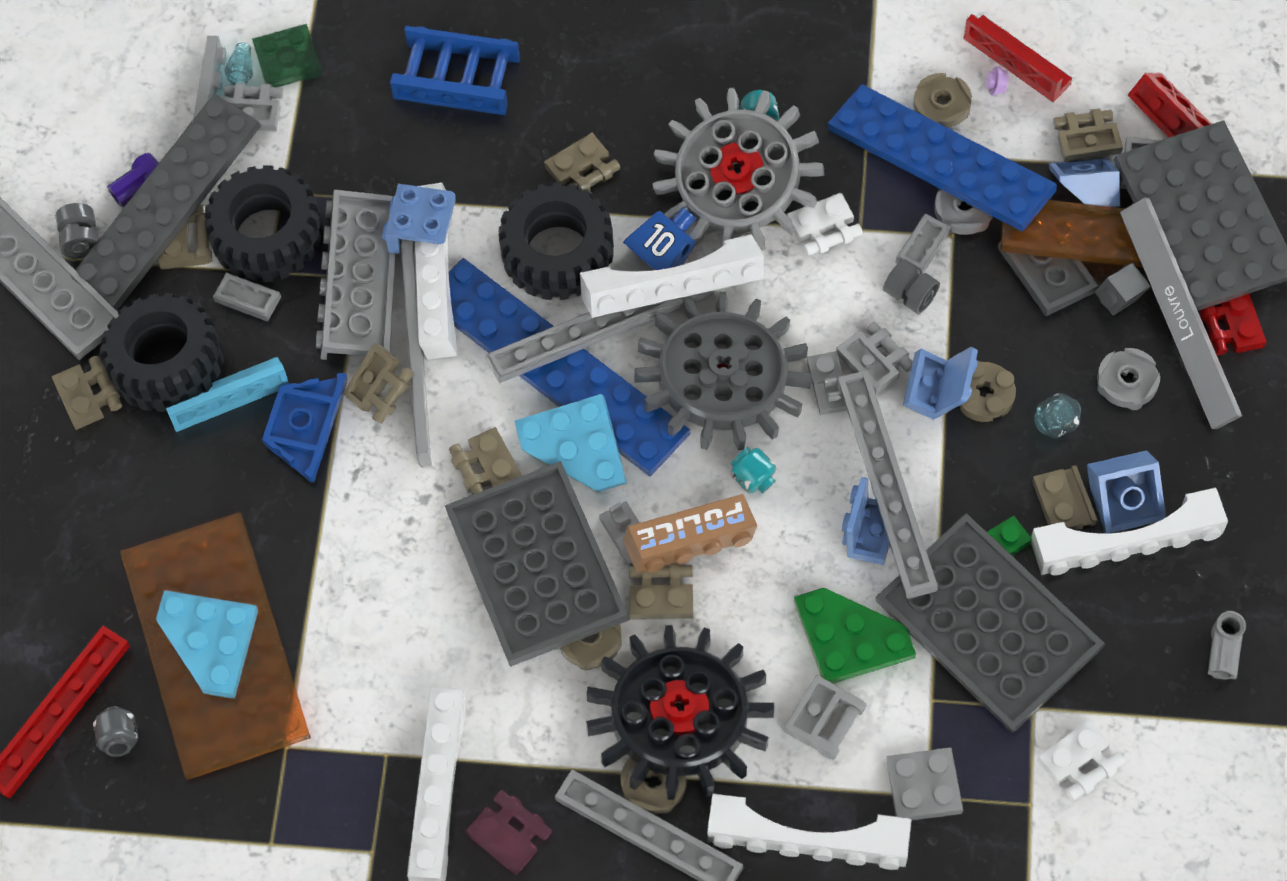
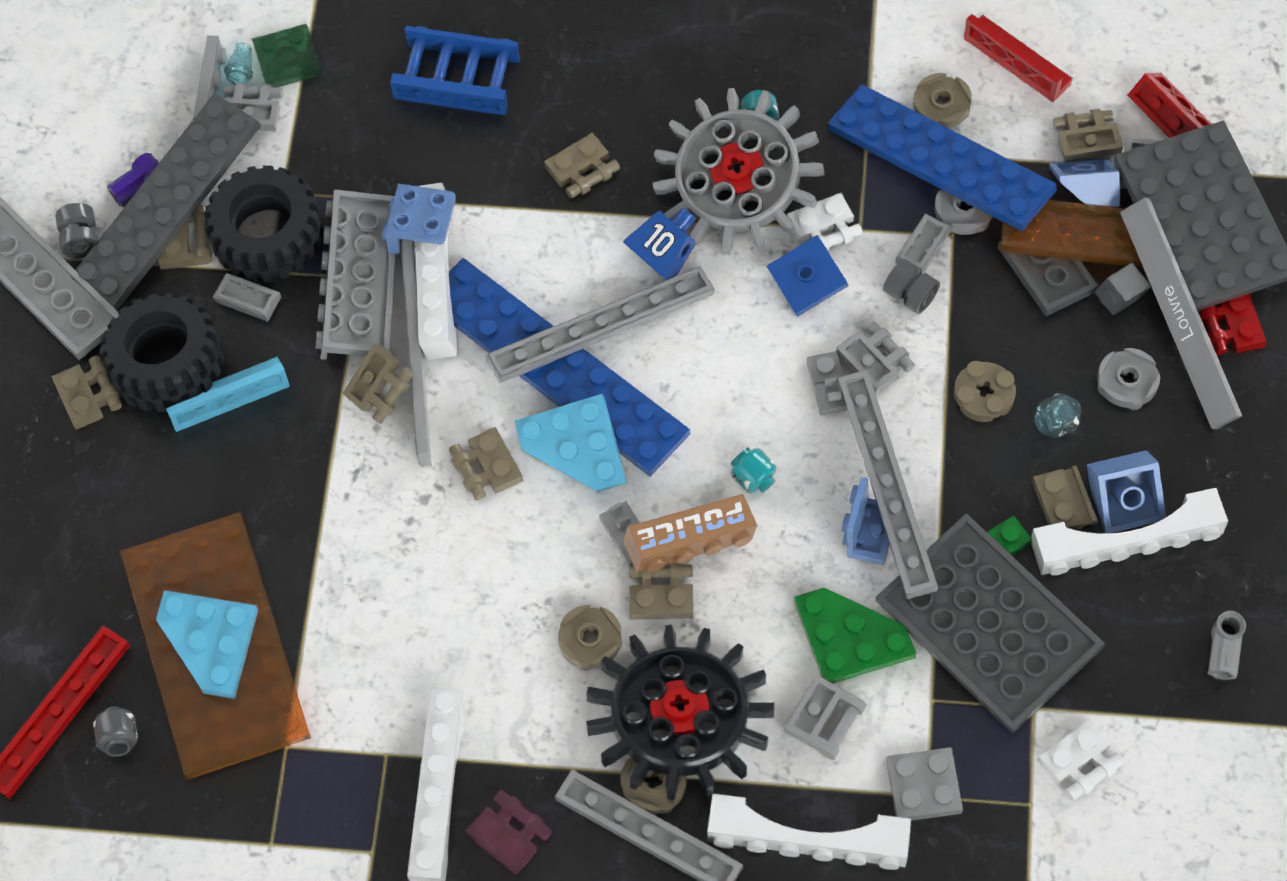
blue wing [262,373,348,482] -> none
dark grey plate [445,461,629,667] -> none
black tyre [498,182,614,300] -> none
white arch [580,234,764,318] -> none
dark grey gear [634,292,812,451] -> none
medium blue bracket [903,347,978,420] -> none
lavender plate [985,66,1009,96] -> none
none -> blue plate [767,235,849,317]

